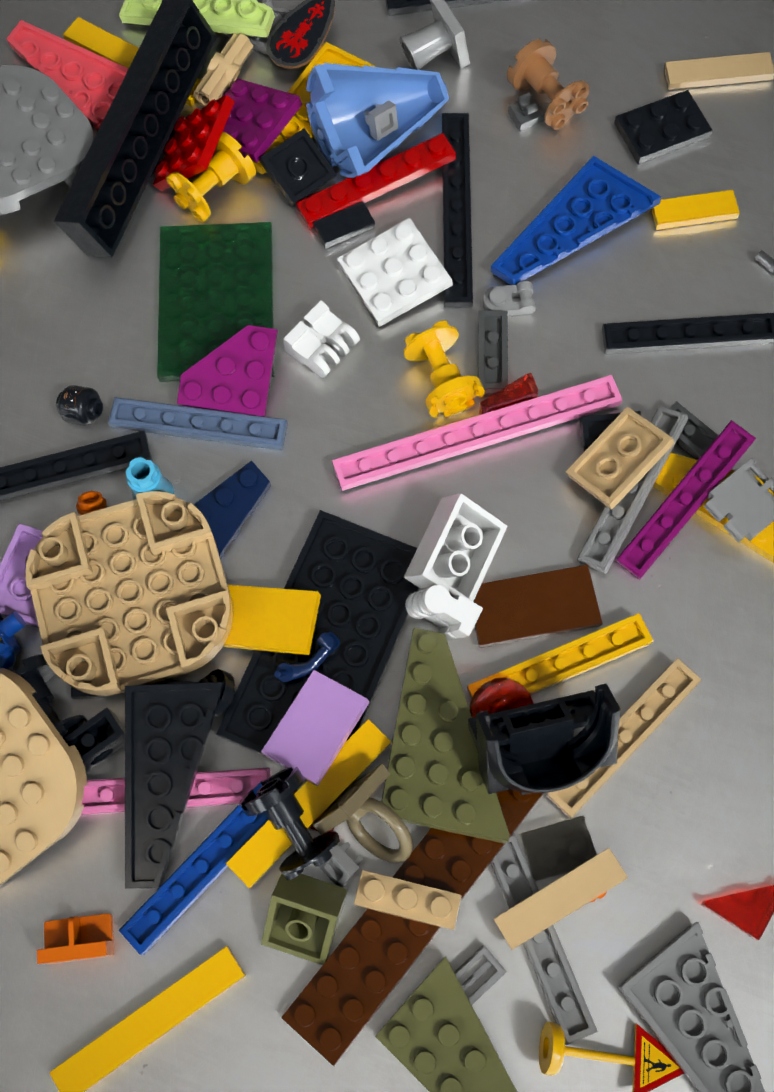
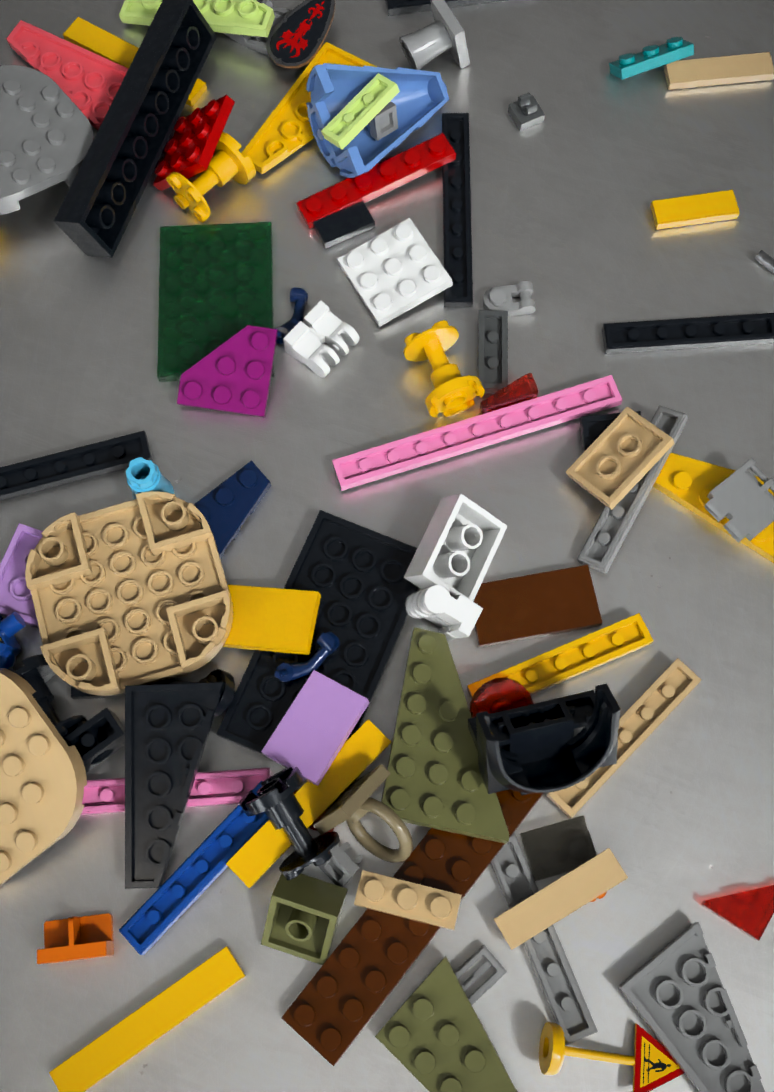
black head [56,385,103,426] -> none
orange plate [76,491,107,515] -> none
sand blue tile [108,397,288,451] -> none
tan piece [193,33,254,107] -> none
magenta plate [223,78,302,163] -> none
black plate [259,128,337,207] -> none
blue wing [491,156,661,285] -> none
medium nougat piece [507,39,590,130] -> none
black plate [614,90,713,164] -> none
magenta tile [615,420,756,580] -> none
dark grey plate [669,401,718,460] -> none
none -> dark blue piece [275,288,308,344]
none -> yellowish green plate [321,73,400,150]
none -> teal plate [609,37,694,80]

